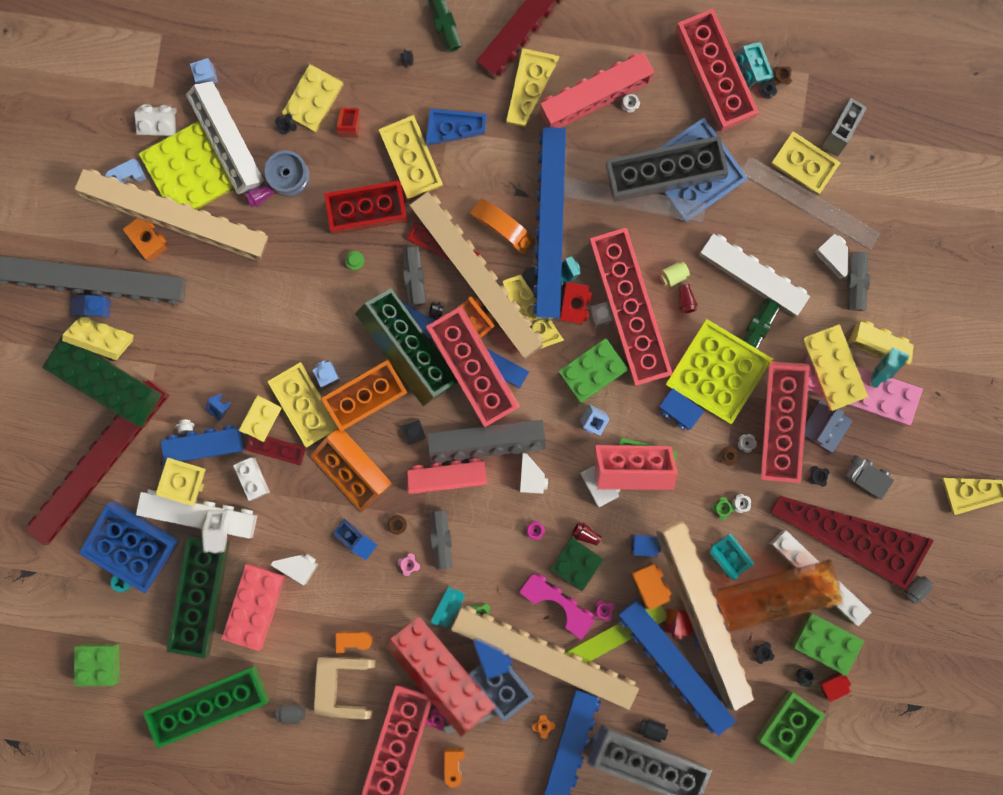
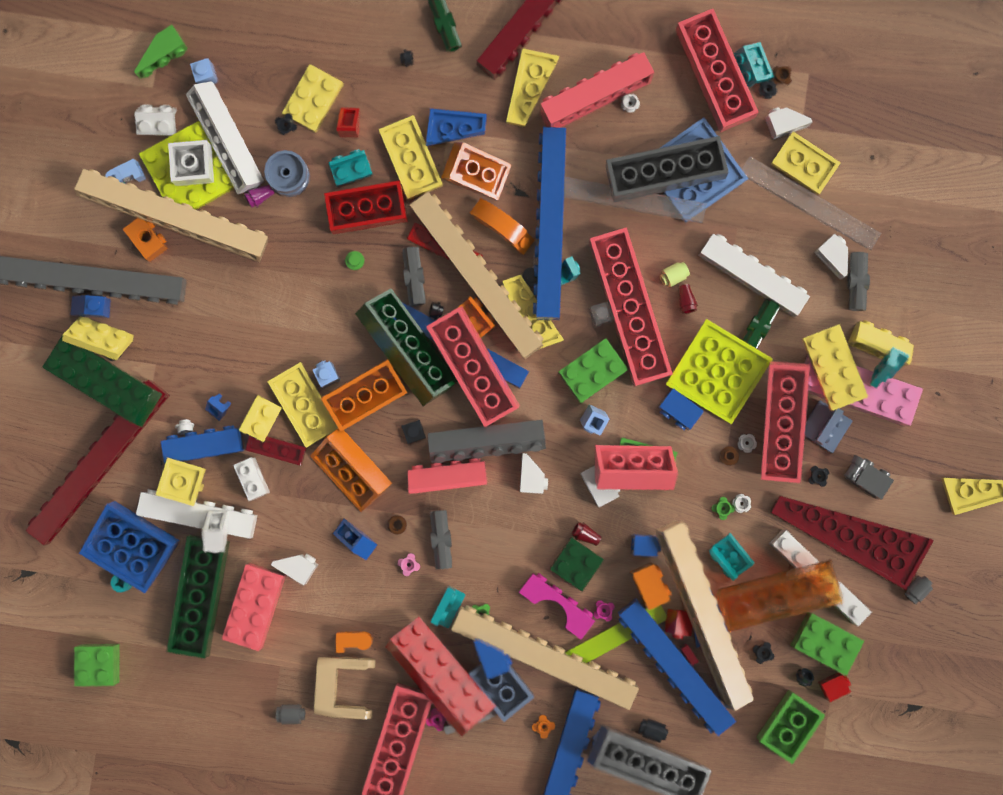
green brick [143,665,270,749] -> none
orange leg [445,748,465,788] -> none
dark pink plate [526,521,545,540] -> none
red brick [560,282,592,326] -> none
dark grey slope [822,98,867,157] -> none
none -> bright green slope [134,25,188,79]
none -> white brick [168,140,214,186]
none -> teal bracket [328,149,373,187]
none -> orange slope [441,142,511,200]
none -> dark red tile [679,643,699,666]
none -> white slope [765,107,812,140]

